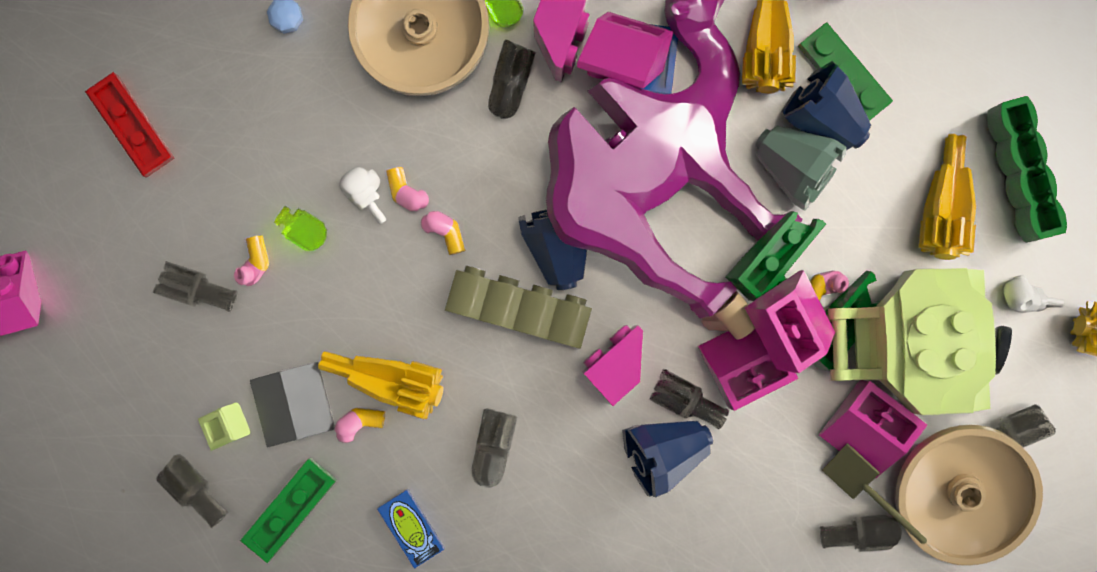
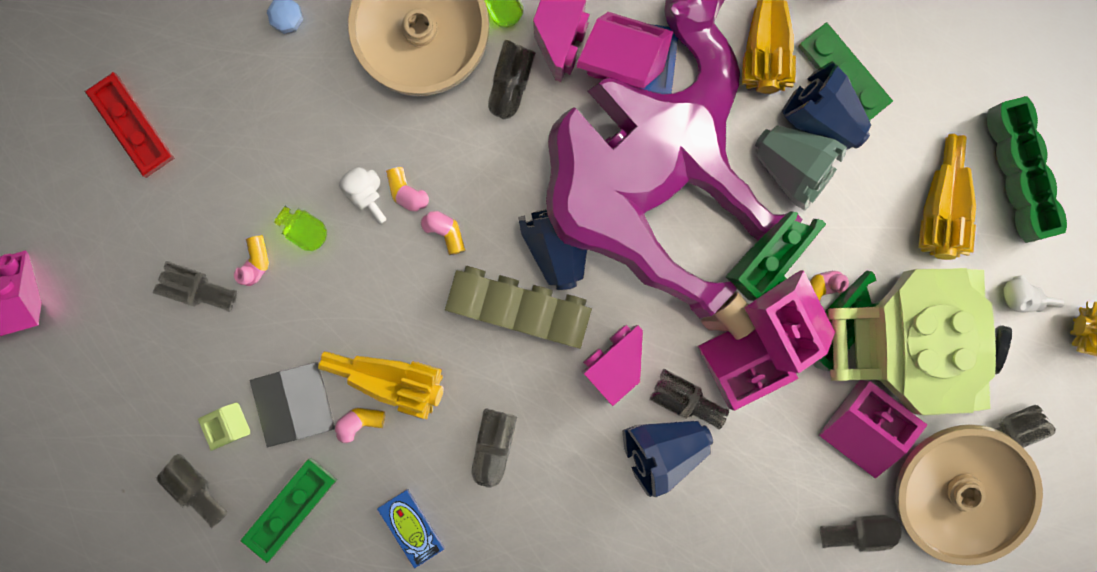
olive piece [822,443,927,544] -> none

